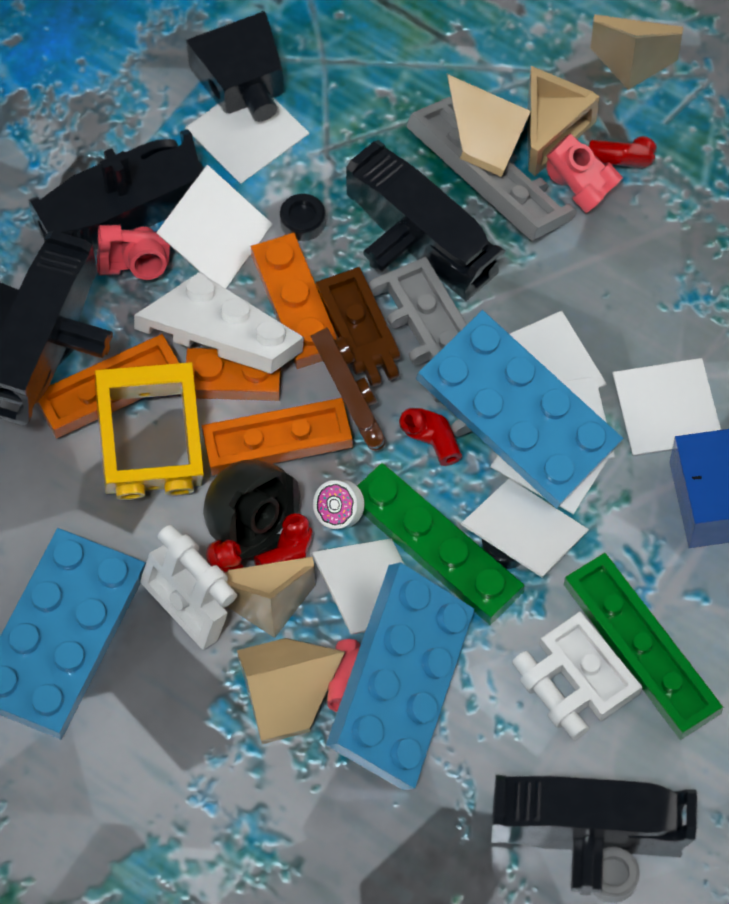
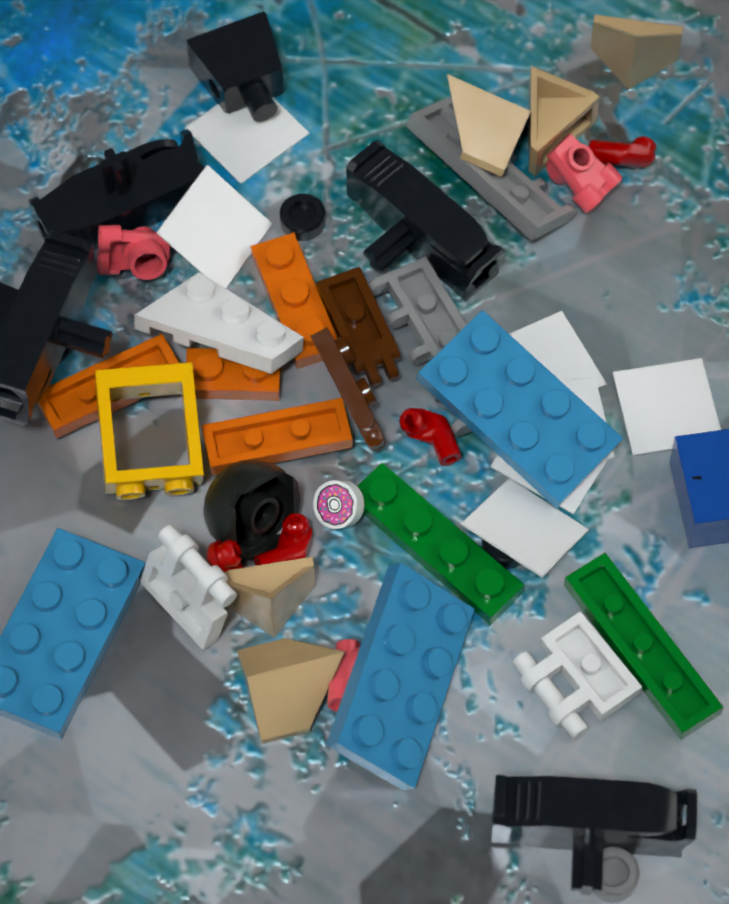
white piece [311,538,405,635] -> none

